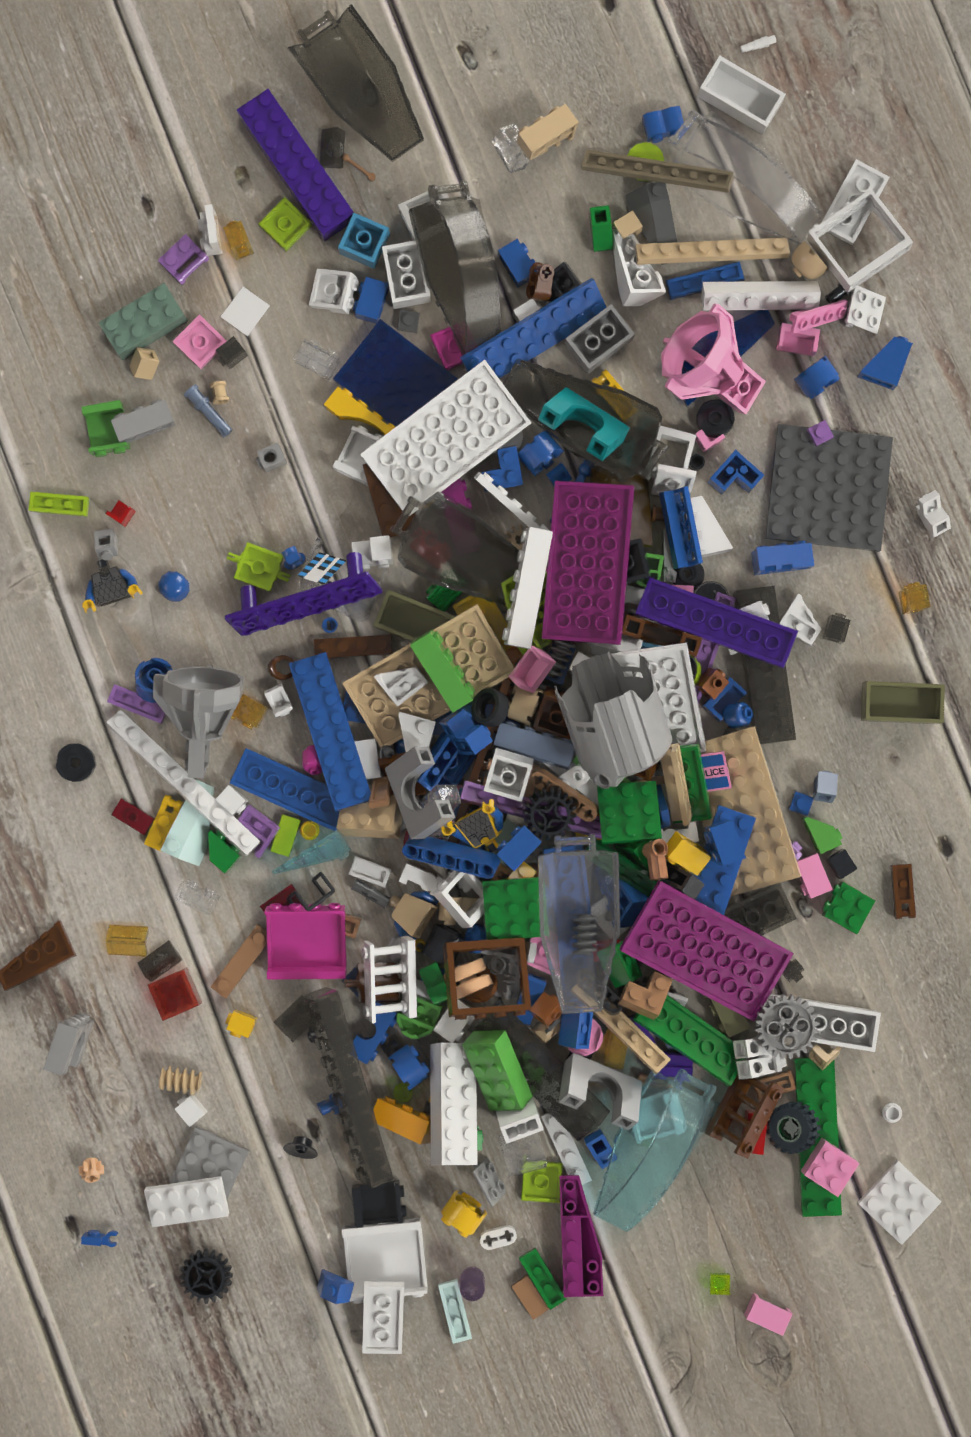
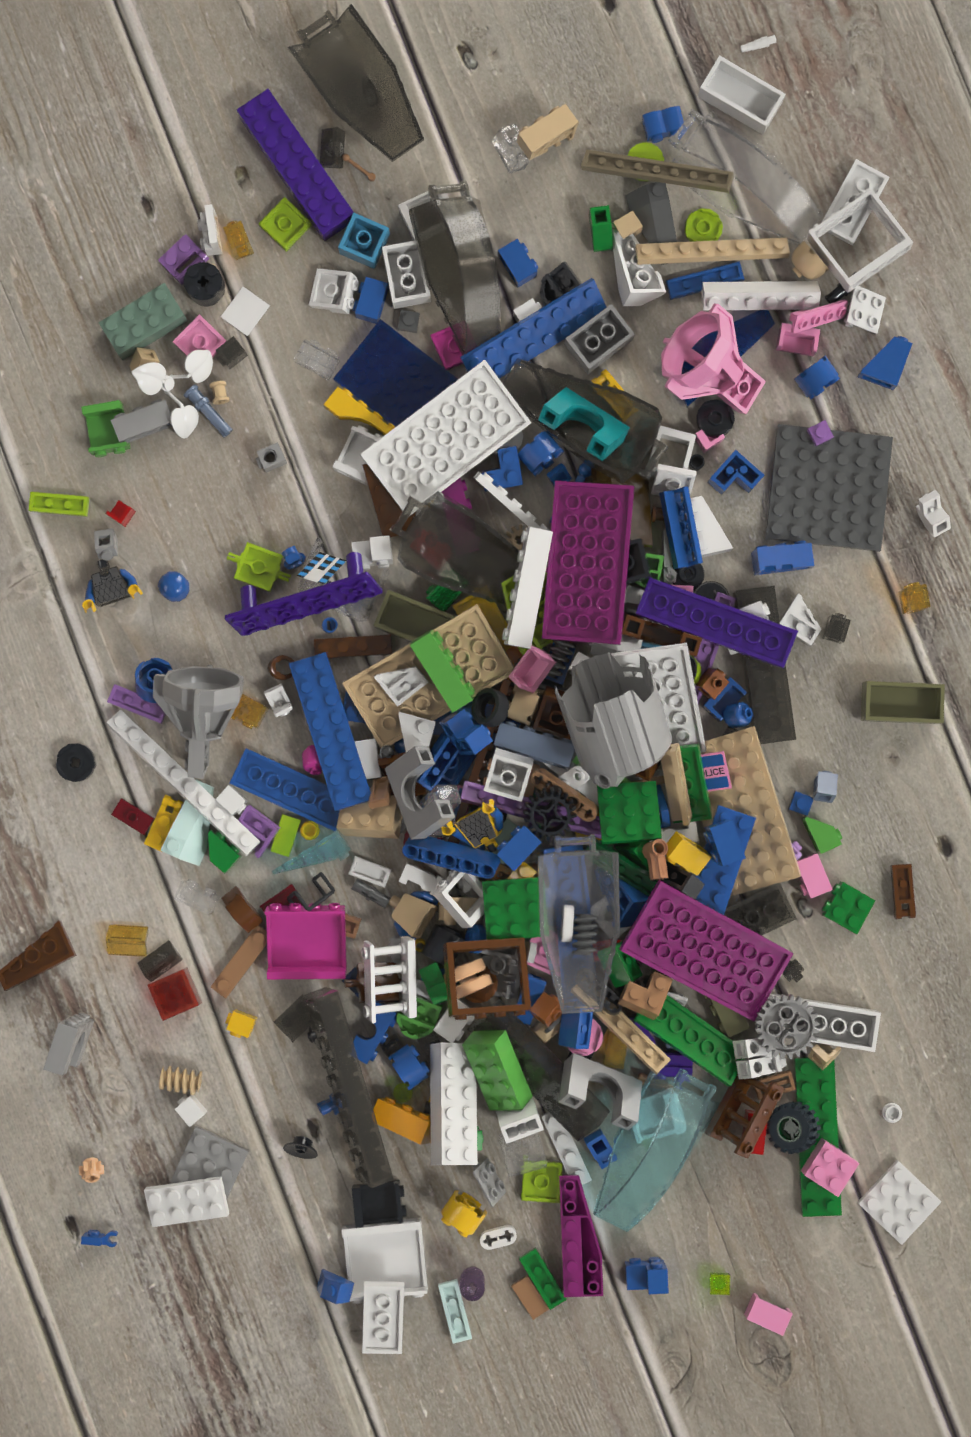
black gear [179,1248,233,1304] -> none
reddish brown piece [526,262,554,301] -> none
black panel [826,849,857,879] -> none
none -> white plant [131,350,213,439]
none -> black brick [184,262,225,307]
none -> reddish brown brick [221,886,263,933]
none -> white beam [561,905,574,942]
none -> blue brick [625,1257,669,1294]
none -> lime tile [684,208,723,242]

